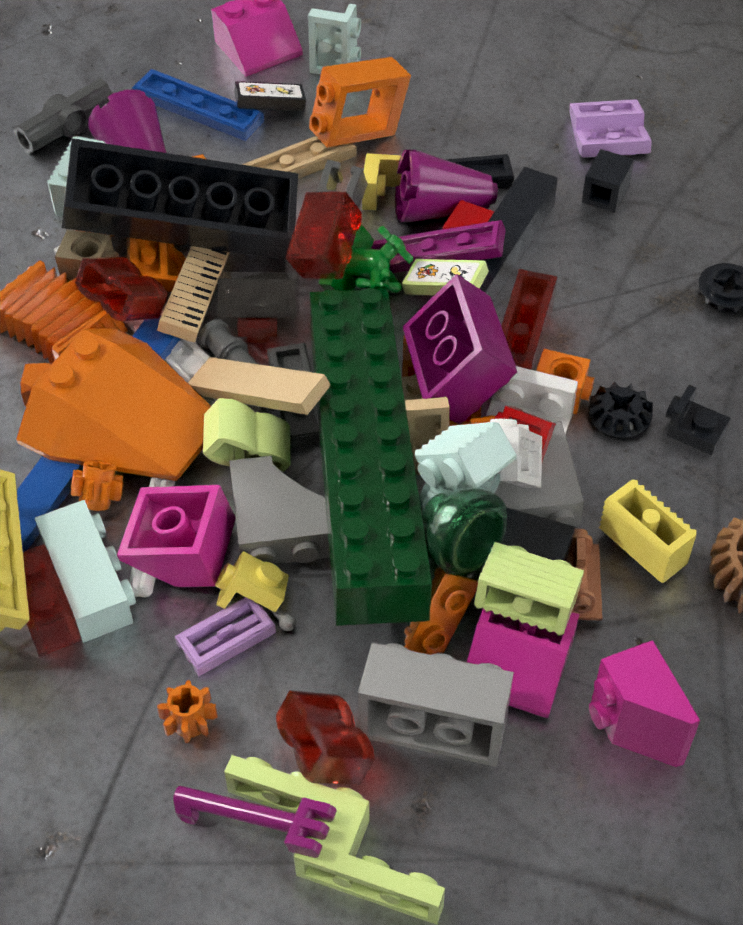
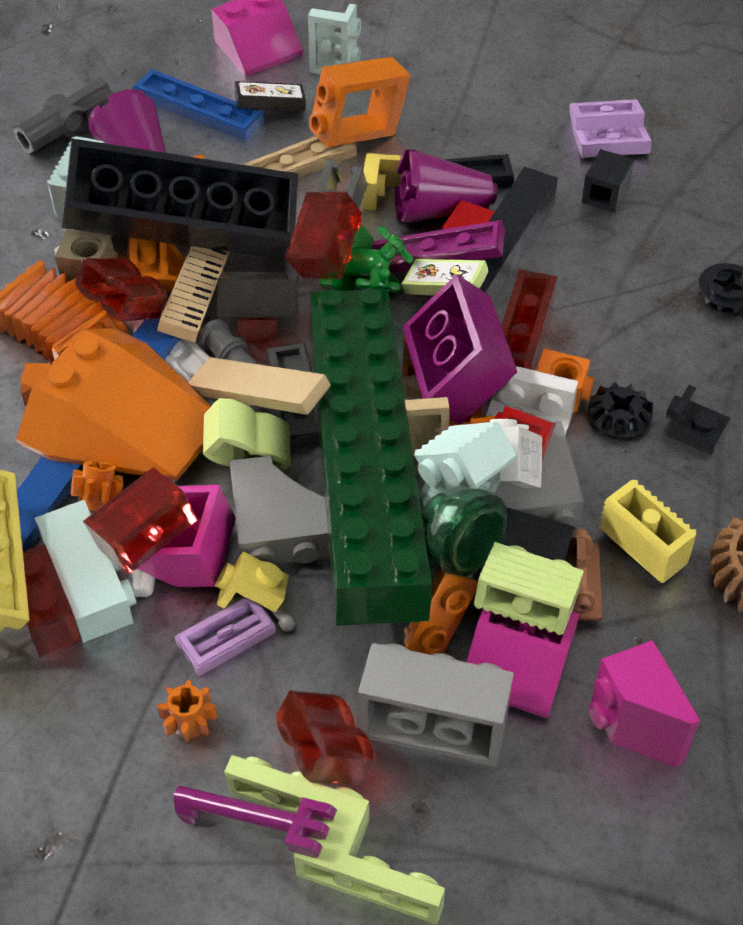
none -> clear red brick [83,467,197,575]

